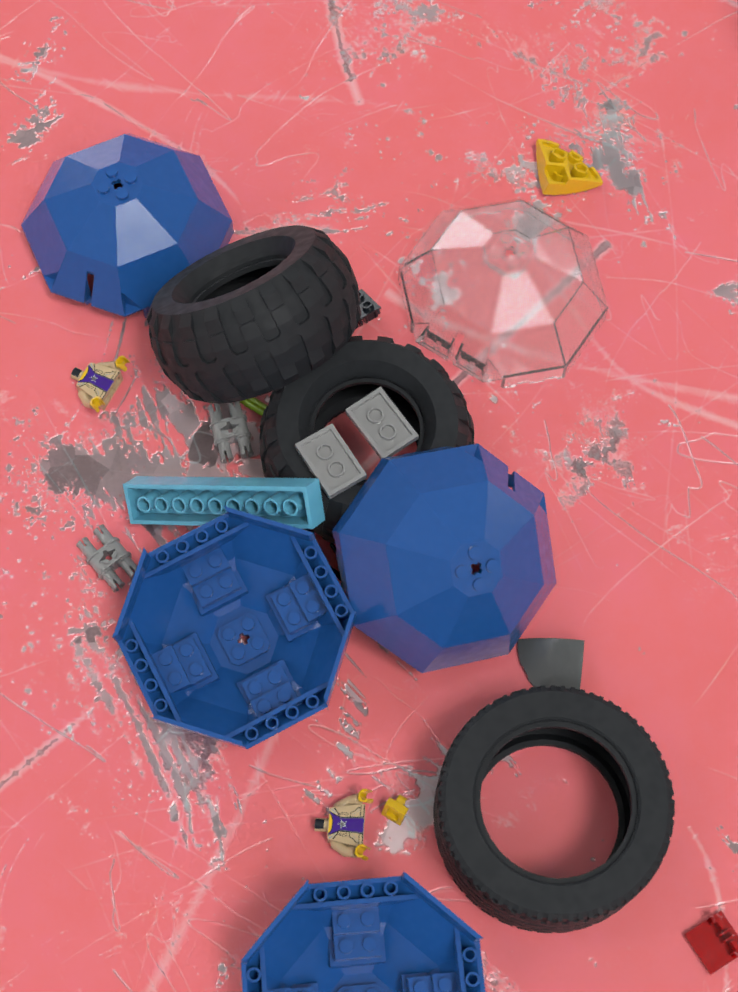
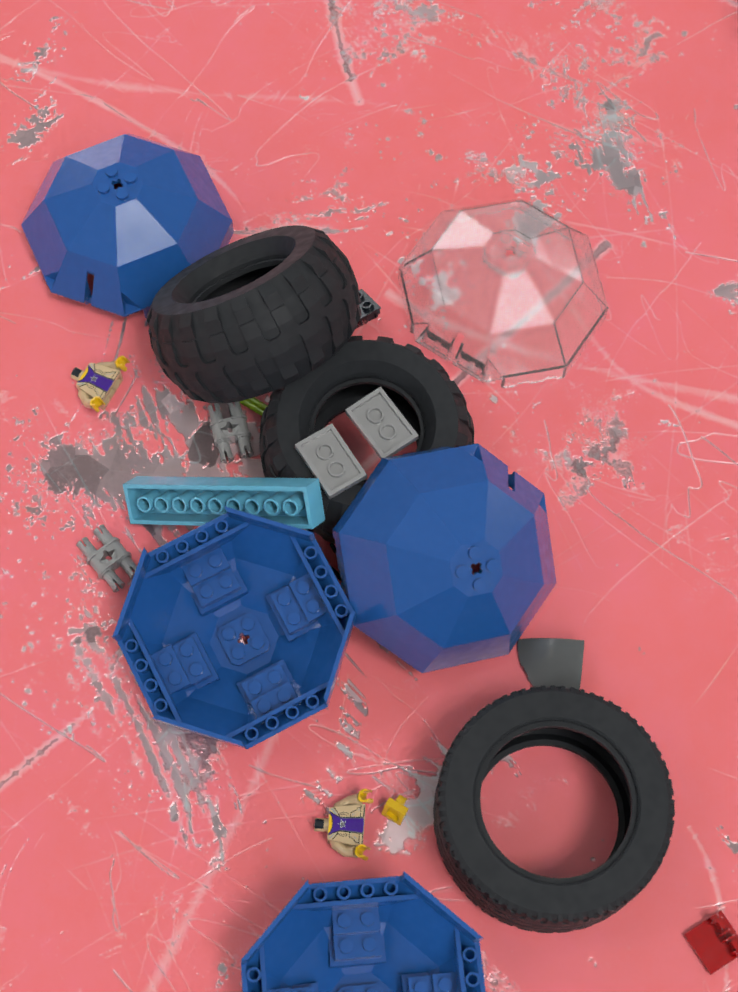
yellow brick [536,138,603,195] -> none

